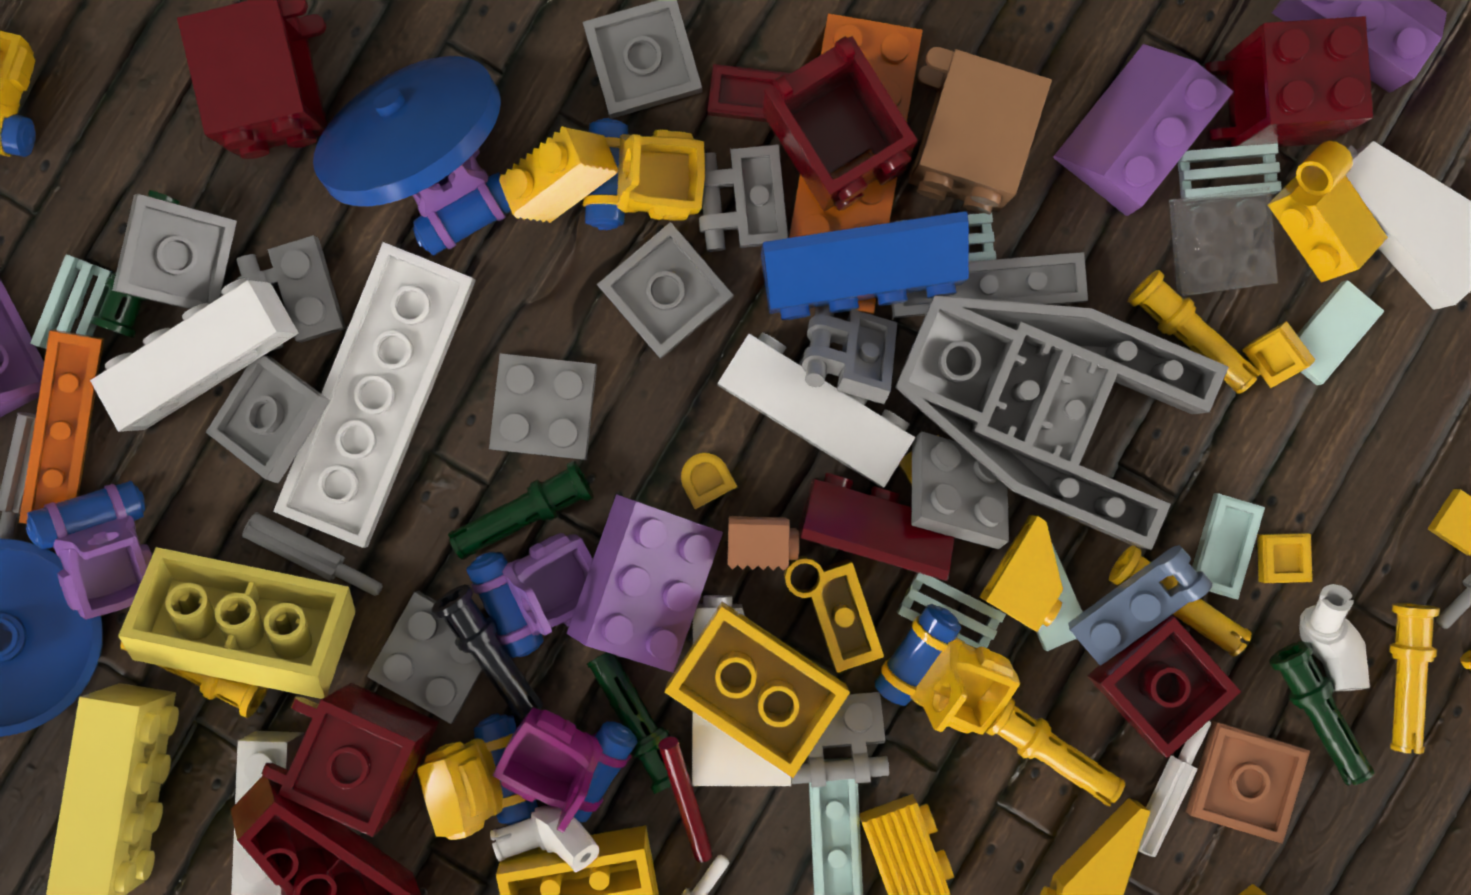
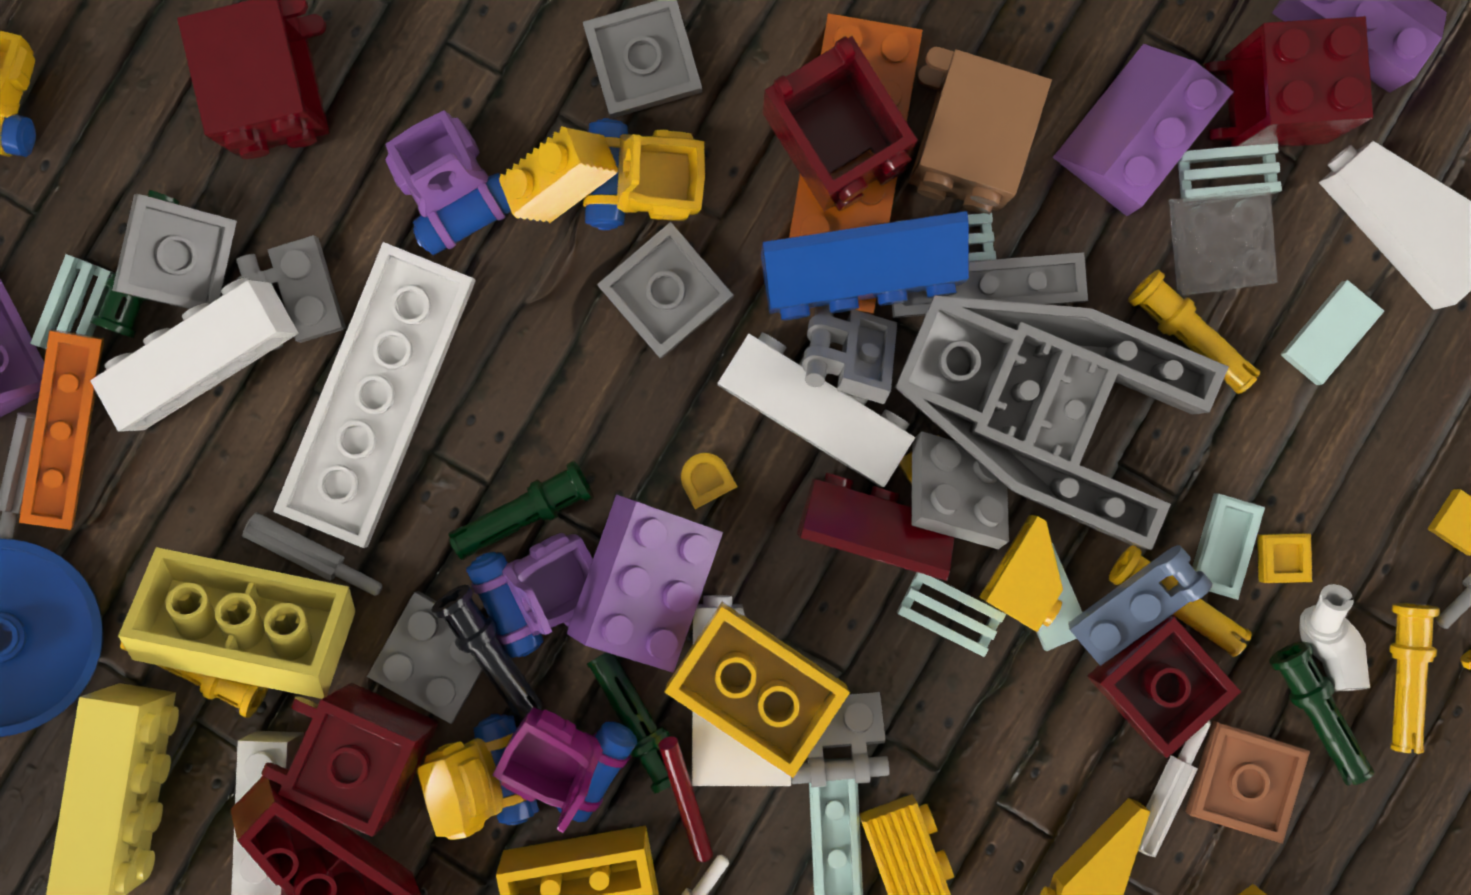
medium lavender piece [26,481,153,619] -> none
light grey plate [206,354,331,483] -> none
blue dish [313,56,501,206] -> none
light grey plate [489,353,597,460] -> none
white arm [490,806,599,873] -> none
light grey plate [699,145,788,252] -> none
dark red tile [708,64,791,122] -> none
nougat brick [728,516,799,571] -> none
yellow hinge [784,556,884,673] -> none
yellow piece [874,604,1020,735] -> none
yellow pin [986,698,1125,806] -> none
yellow tile [1242,321,1315,388] -> none
yellow hinge [1268,141,1388,283] -> none

